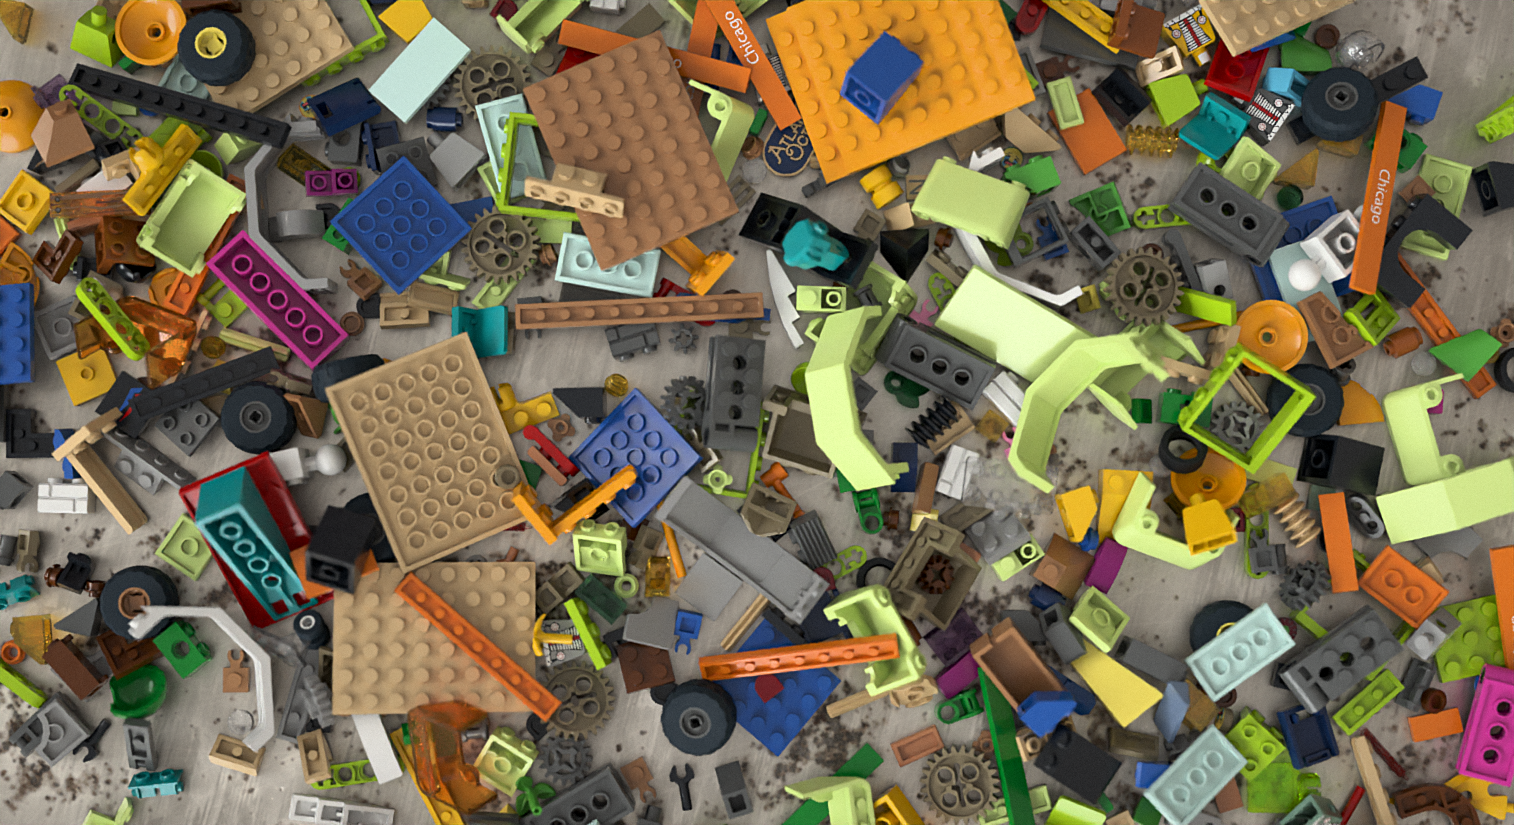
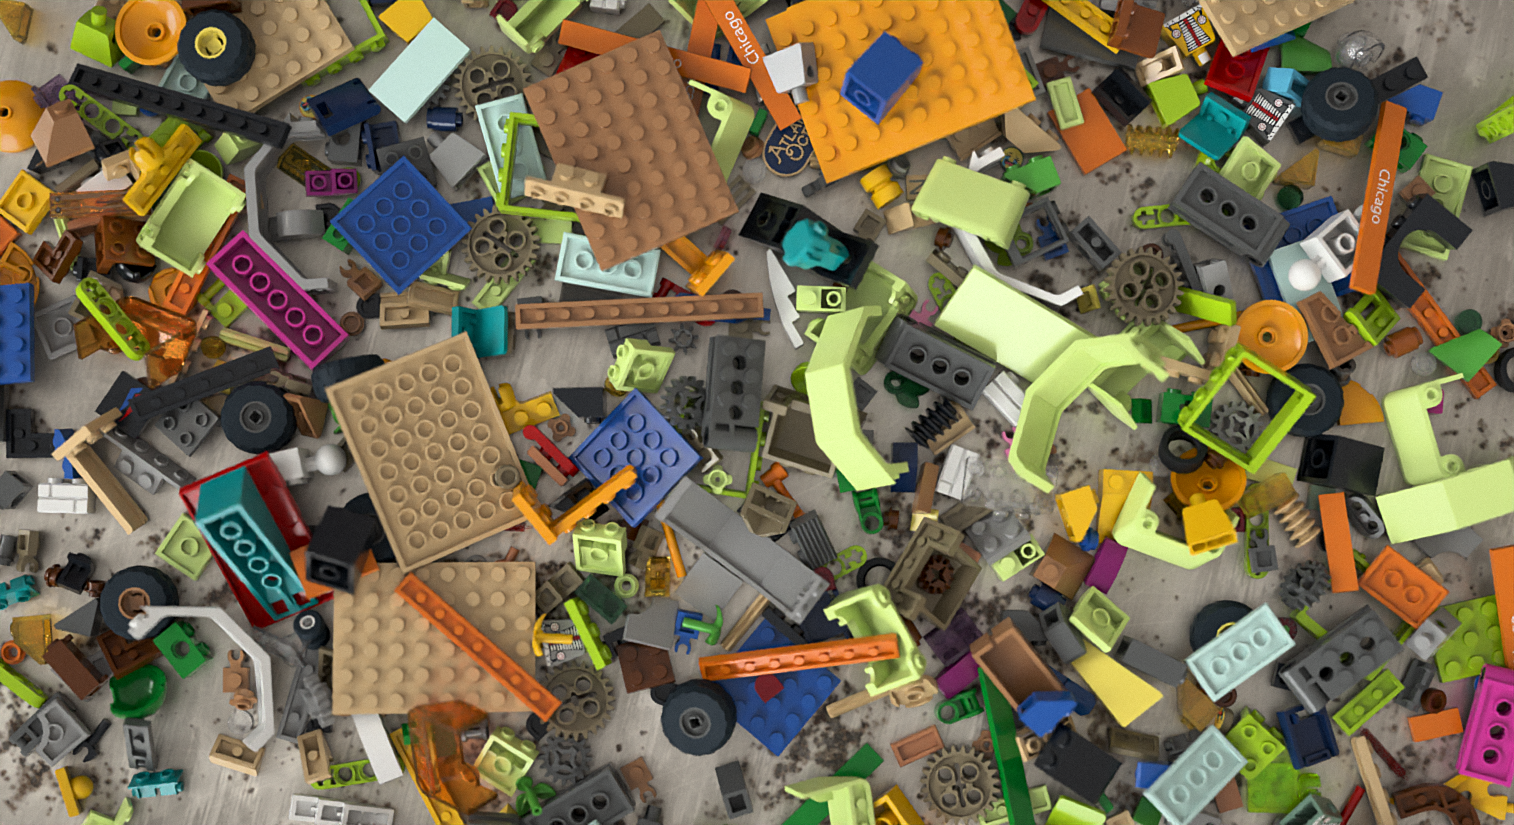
yellow plate [56,342,118,406] -> none
medium nougat plate [538,243,559,266] -> none
black bar [669,763,695,811] -> none
dark grey bush [852,283,883,307] -> none
black slope [880,229,929,283] -> none
clear yellow plate [974,409,1009,443] -> none
bright green slope [1069,181,1132,236] -> none
sand blue slope [1154,681,1190,743] -> none
dark grey pin [1272,544,1290,575] -> none
reddish brown tile [1314,24,1340,50] -> none
none -> yellow tile [55,766,94,818]
none -> medium nougat plate [229,689,258,710]
none -> yellowish green plate [608,338,676,393]
none -> bright green plant [682,605,723,646]
none -> clear pink tile [713,225,732,250]
none -> torso [763,42,818,105]
none -> reddish brown plate [1204,448,1227,469]
none -> clear green tile [1455,309,1483,334]

